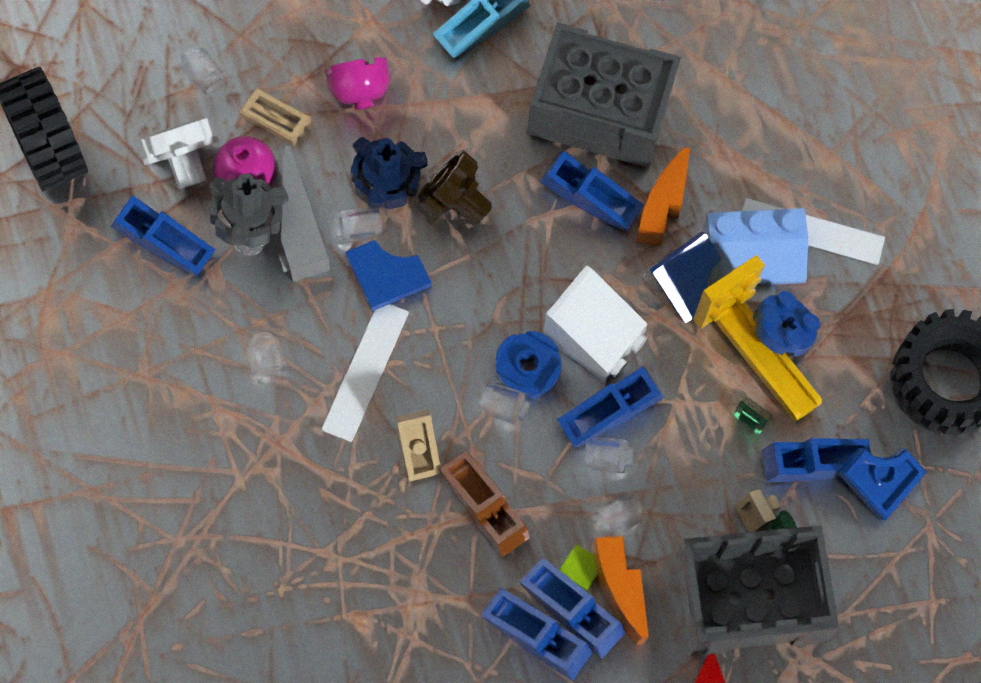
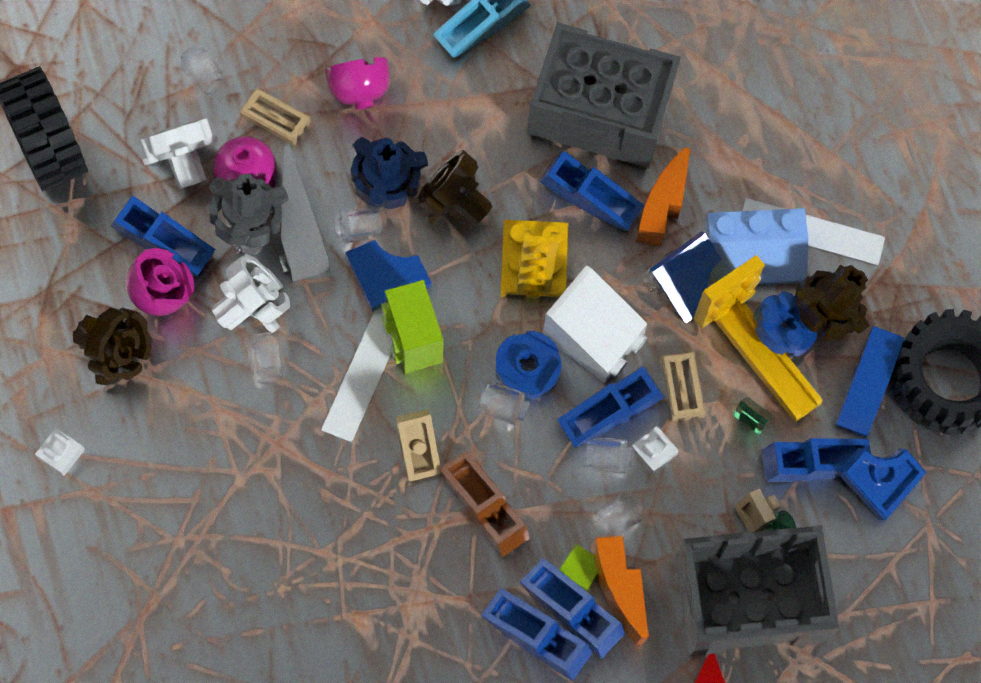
none -> white tile [35,428,85,476]
none -> dark brown piece [73,307,152,385]
none -> dark pink cylinder [125,248,195,316]
none -> white piece [212,254,290,334]
none -> lime brick [381,280,444,374]
none -> yellow bracket [500,219,568,298]
none -> white tile [630,426,679,475]
none -> tan tile [660,352,705,422]
none -> dark brown piece [794,265,870,340]
none -> blue slope [835,326,905,438]

